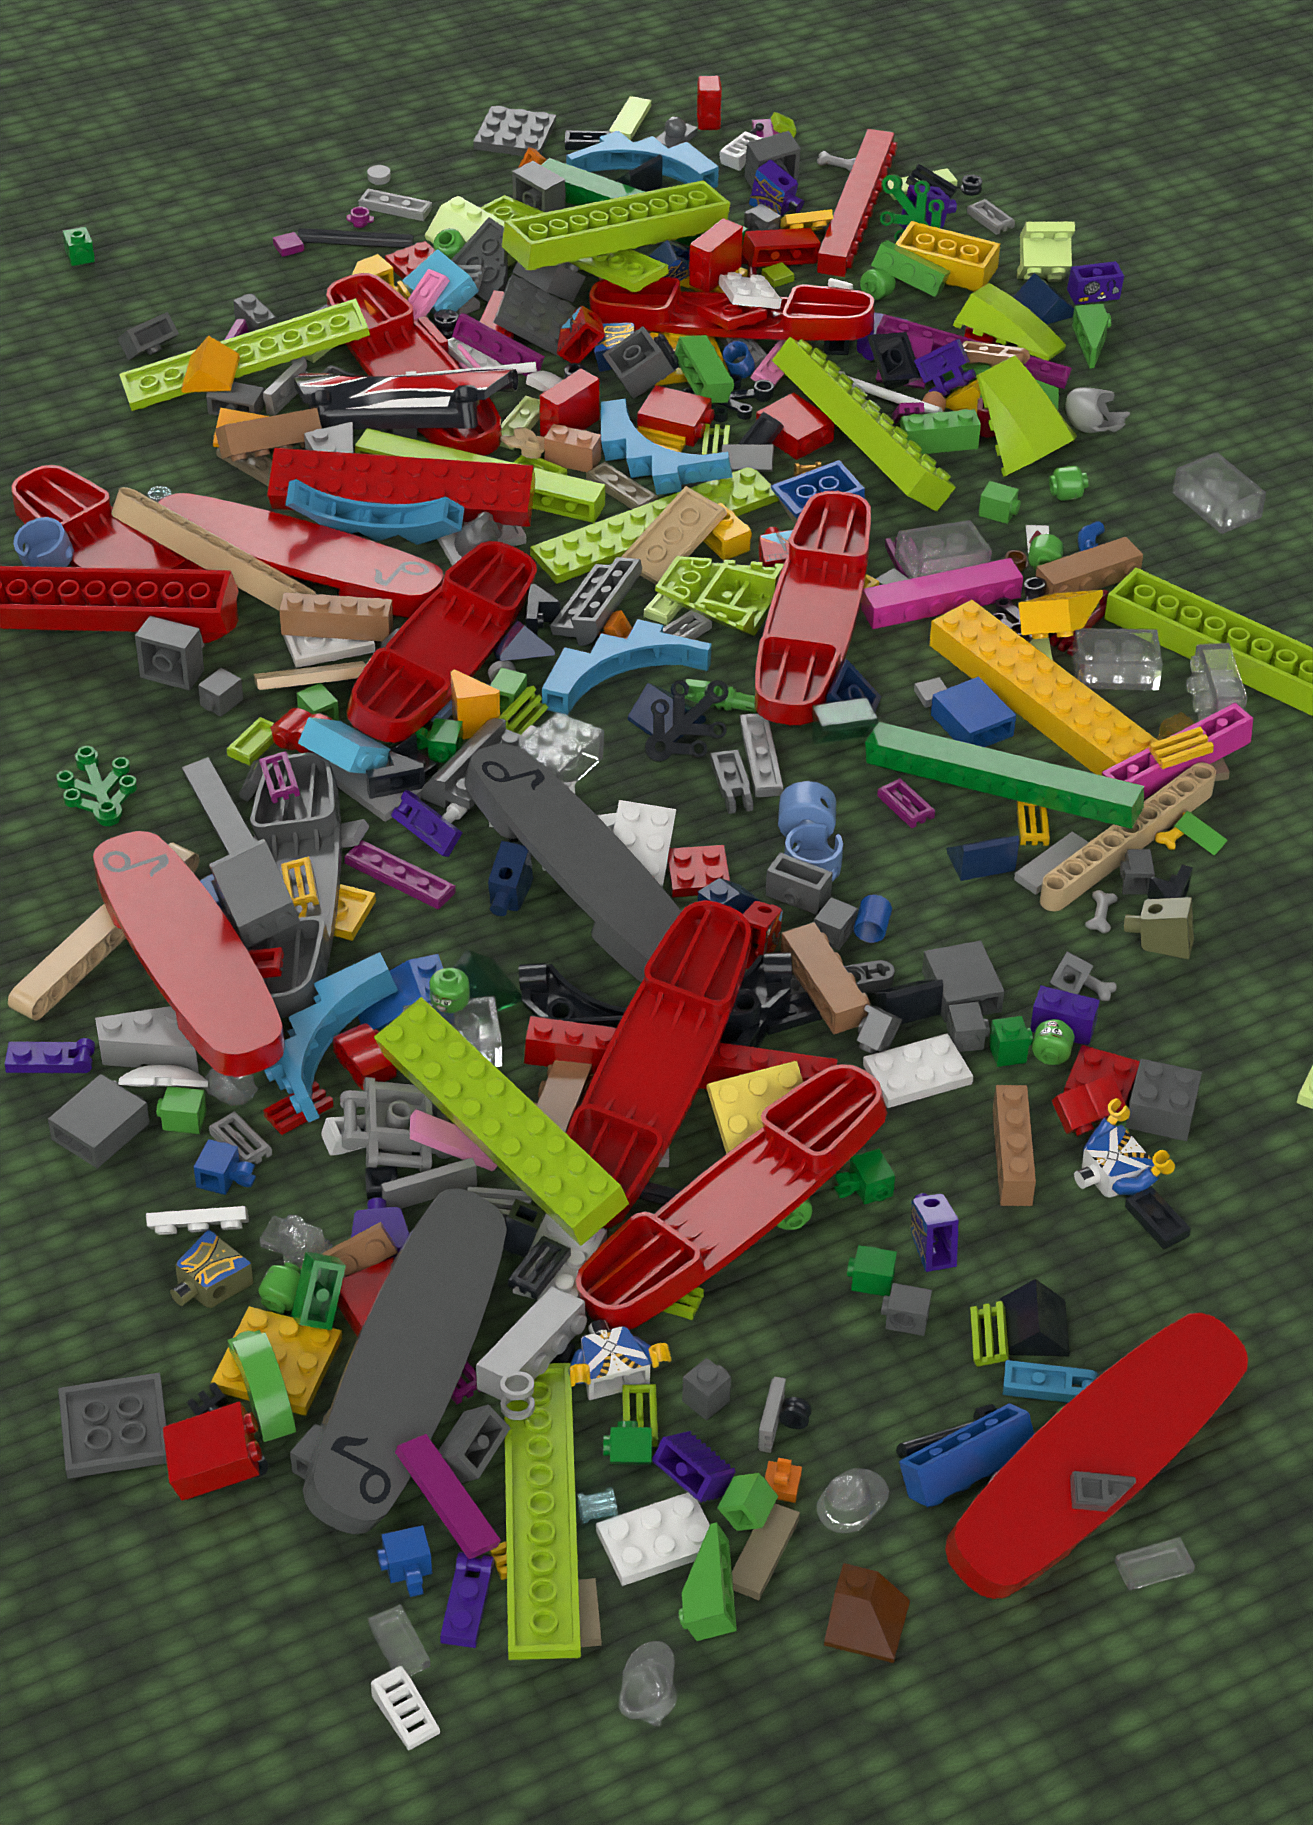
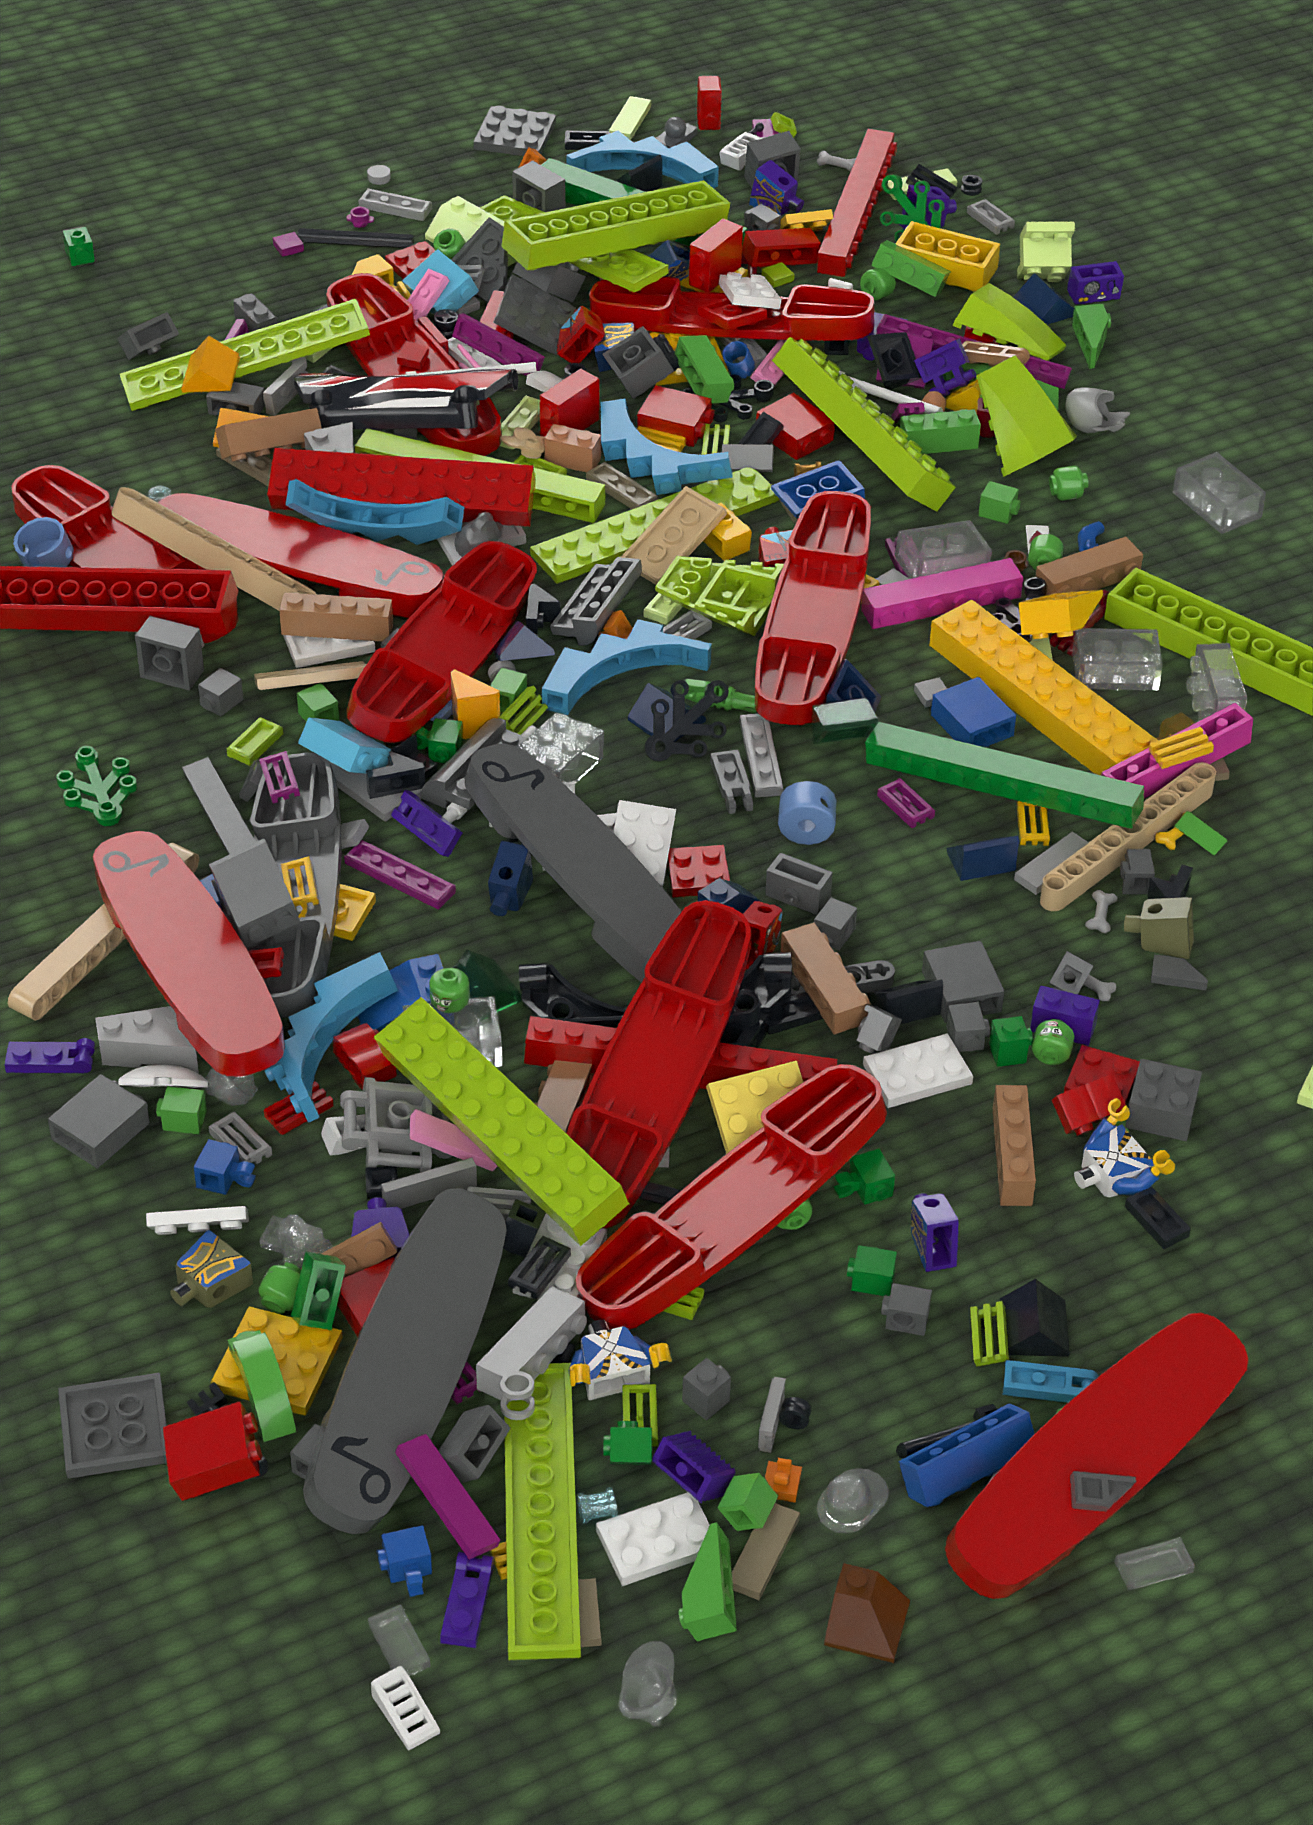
red brick [270,708,332,753] -> none
medium blue piece [784,823,843,882] -> none
blue piece [854,895,892,943] -> none
none -> red tile [397,341,429,370]
none -> dark grey tile [1151,954,1208,990]

